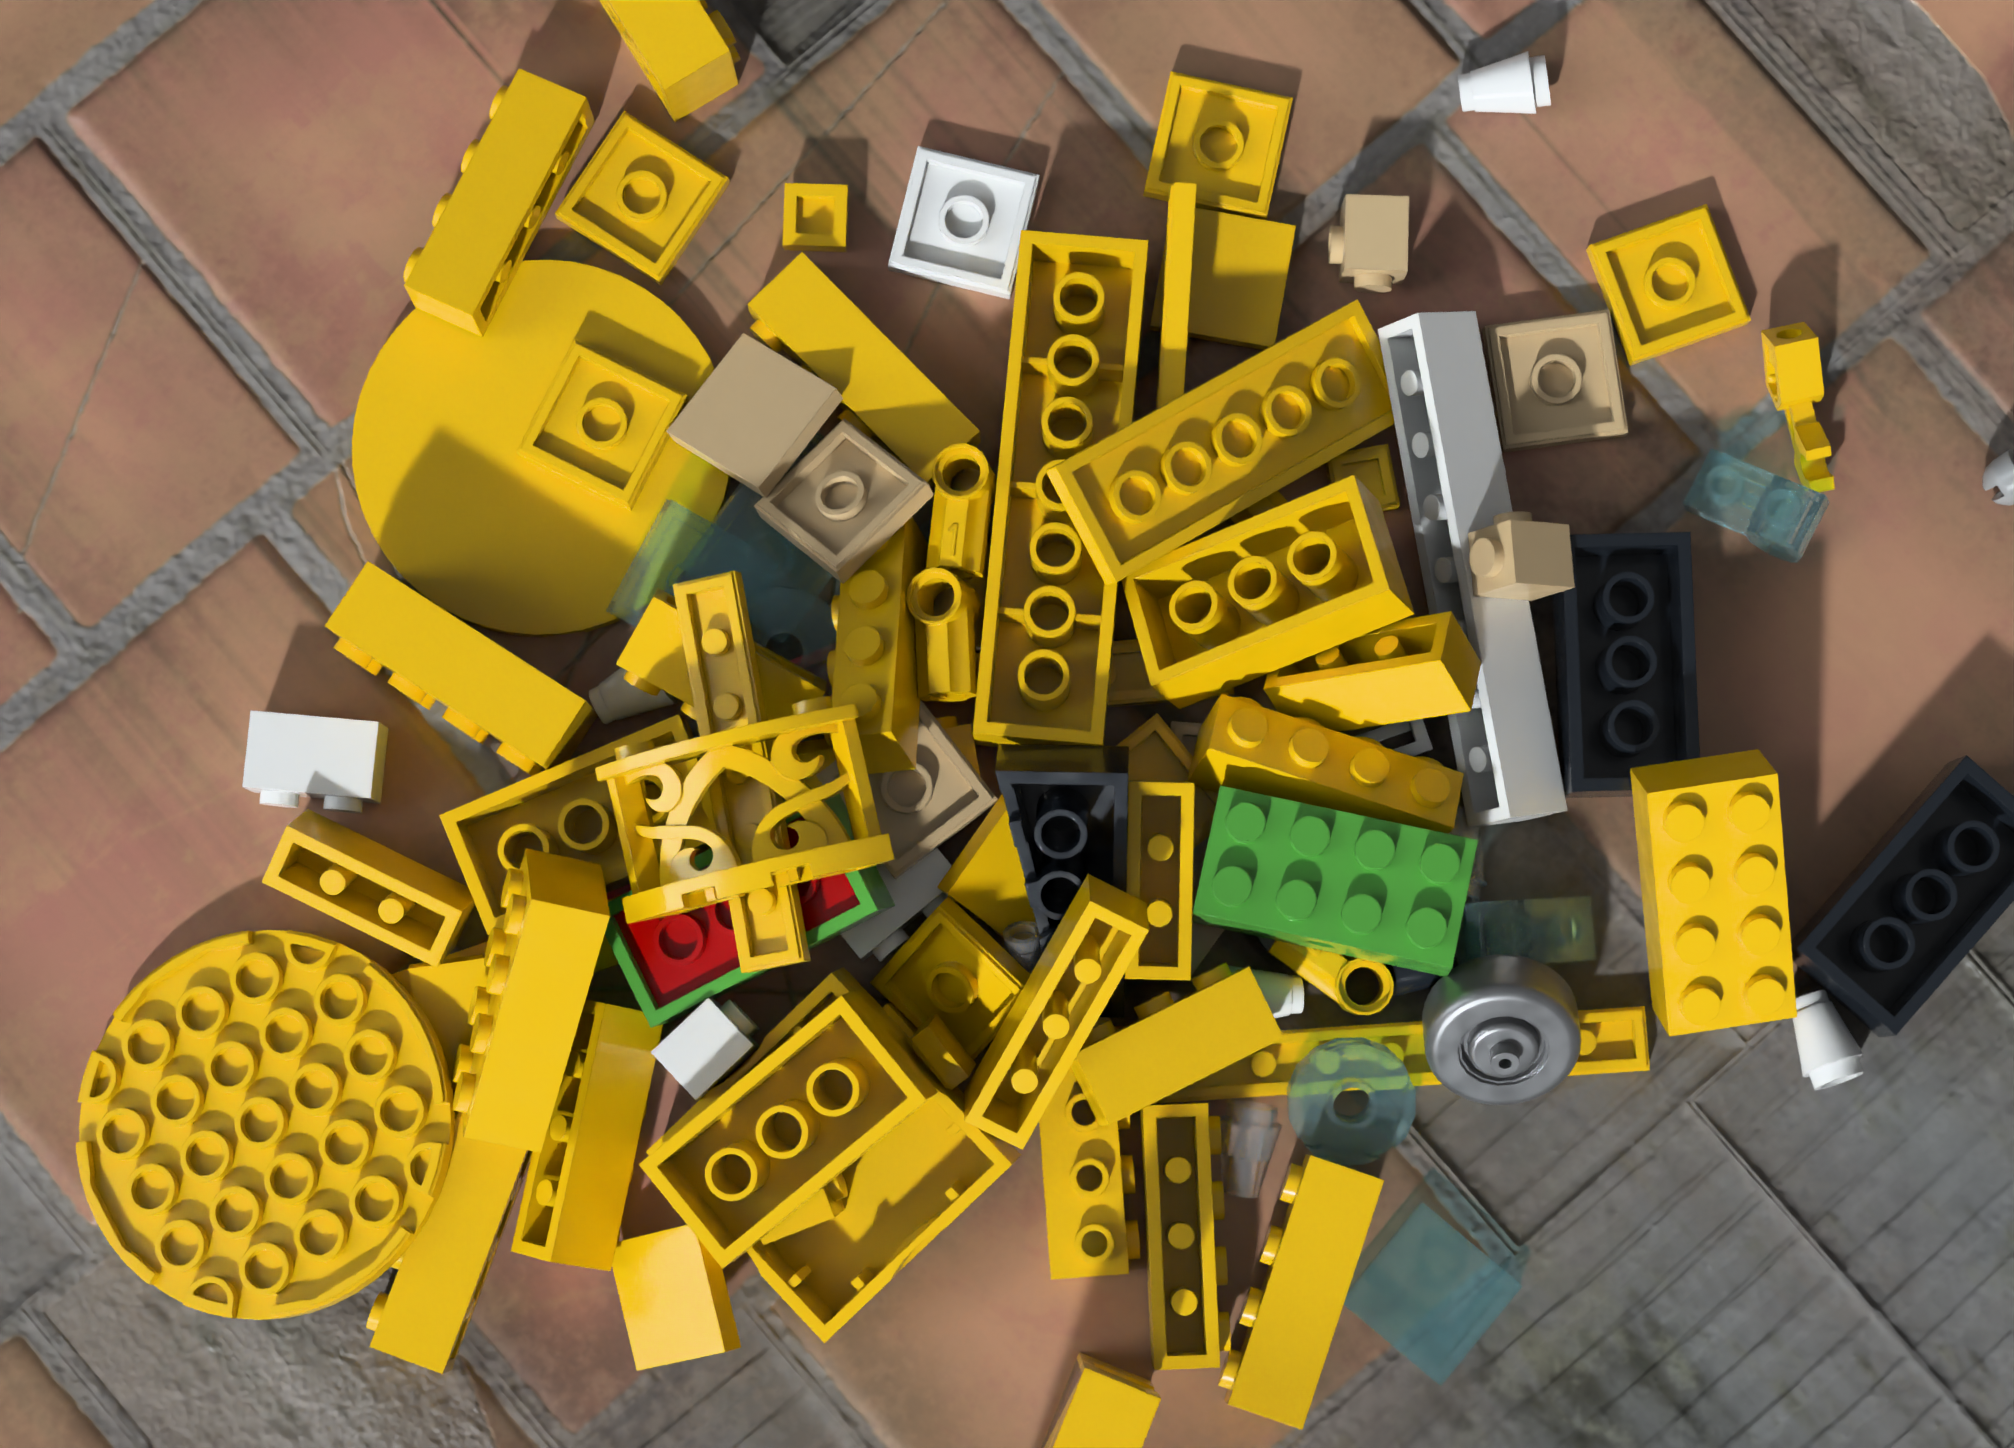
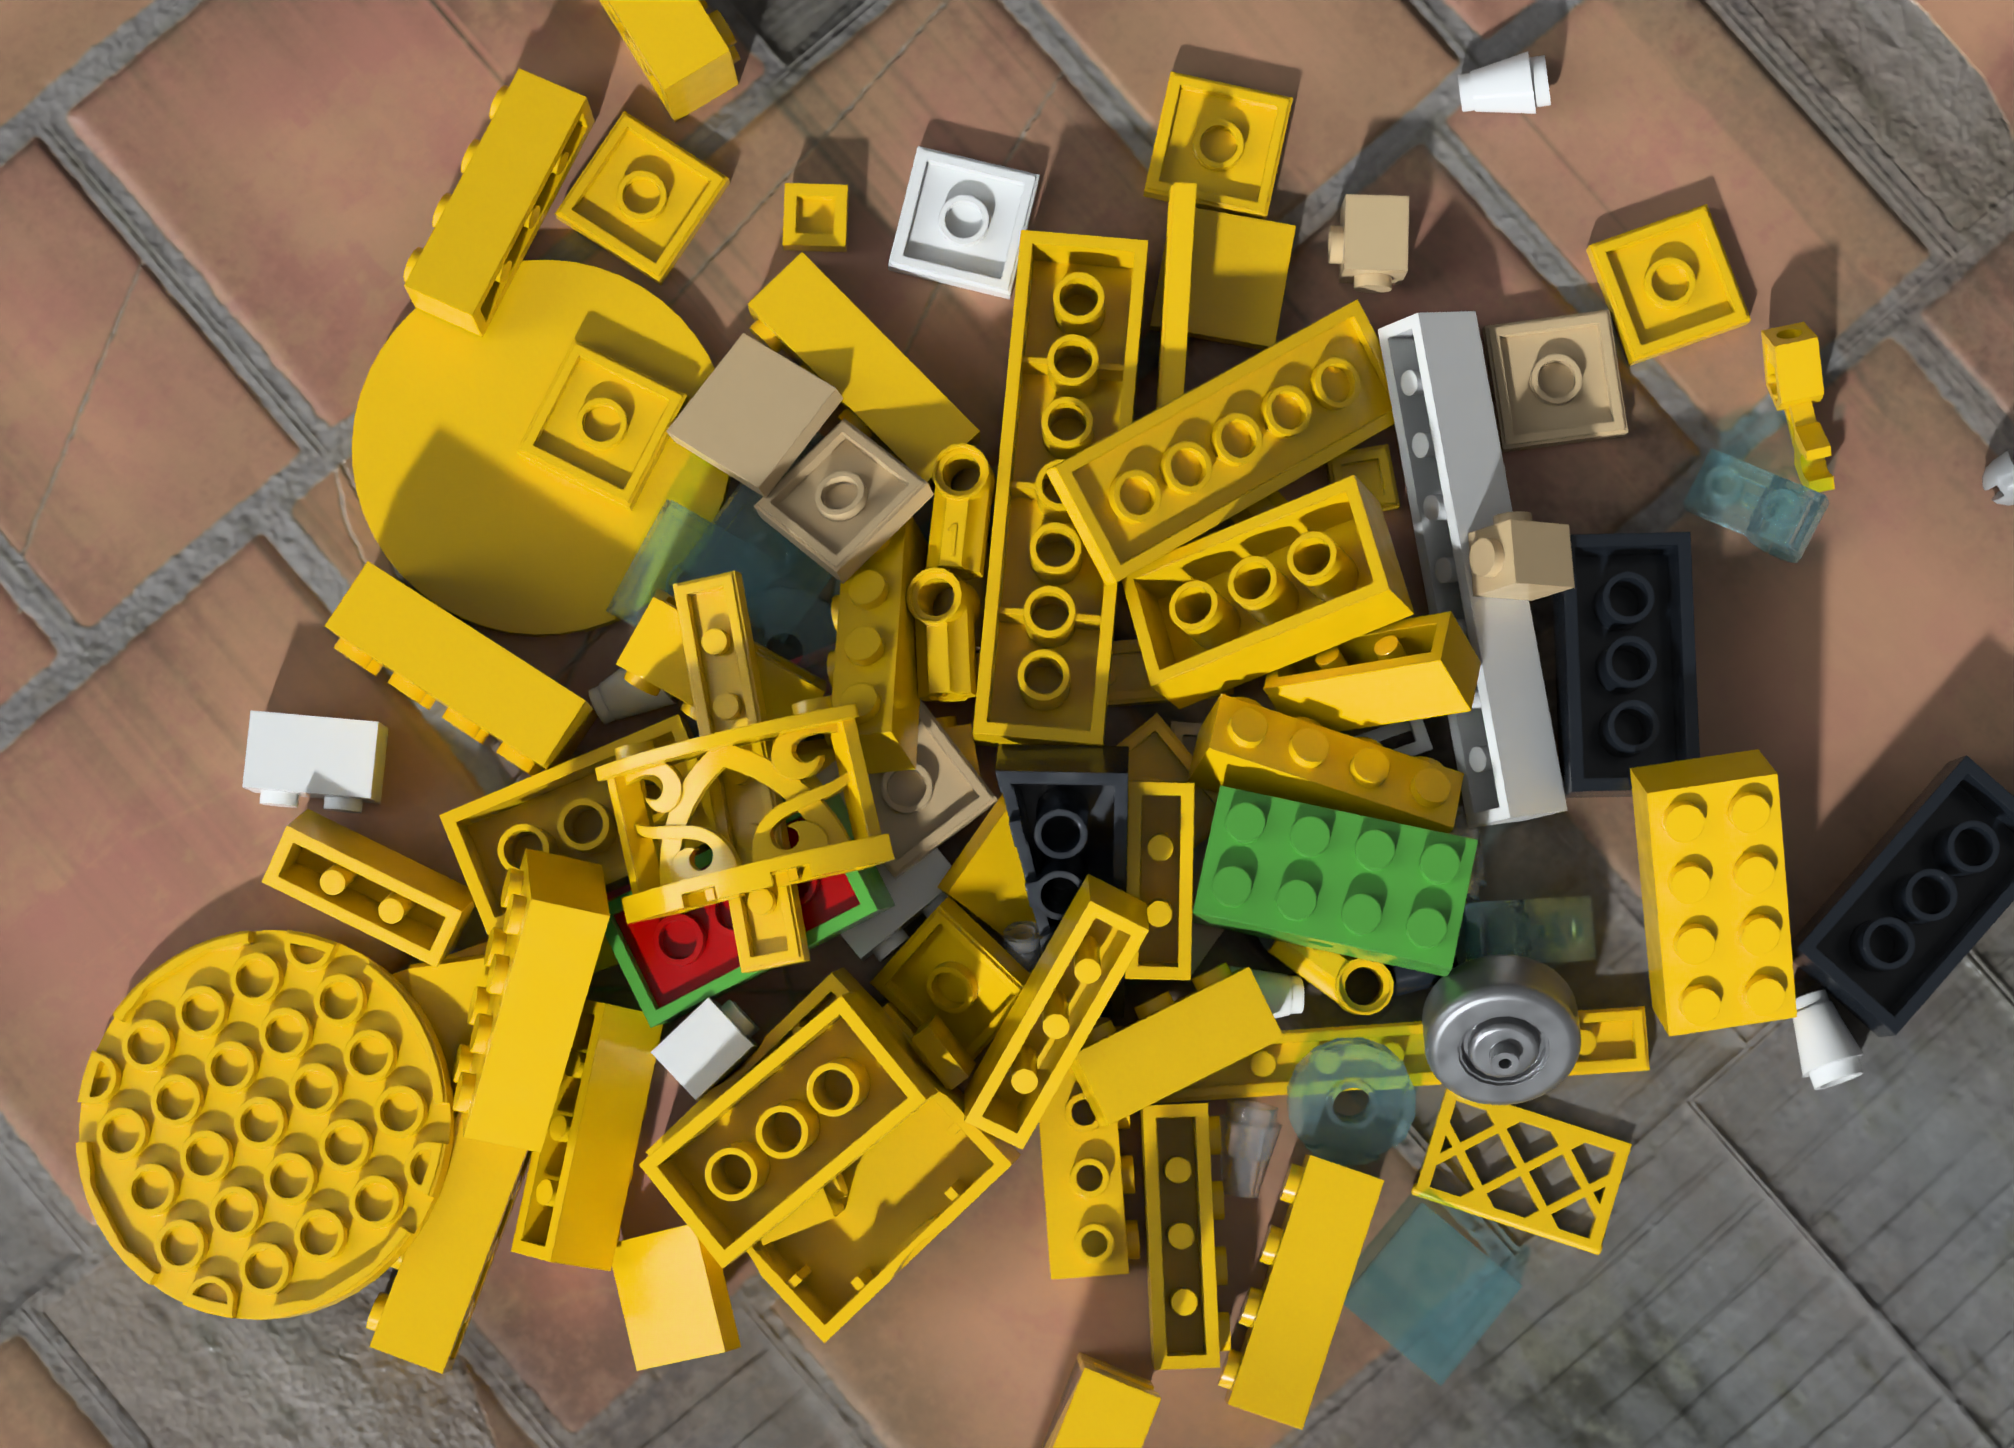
none -> yellow window [1411,1088,1632,1255]

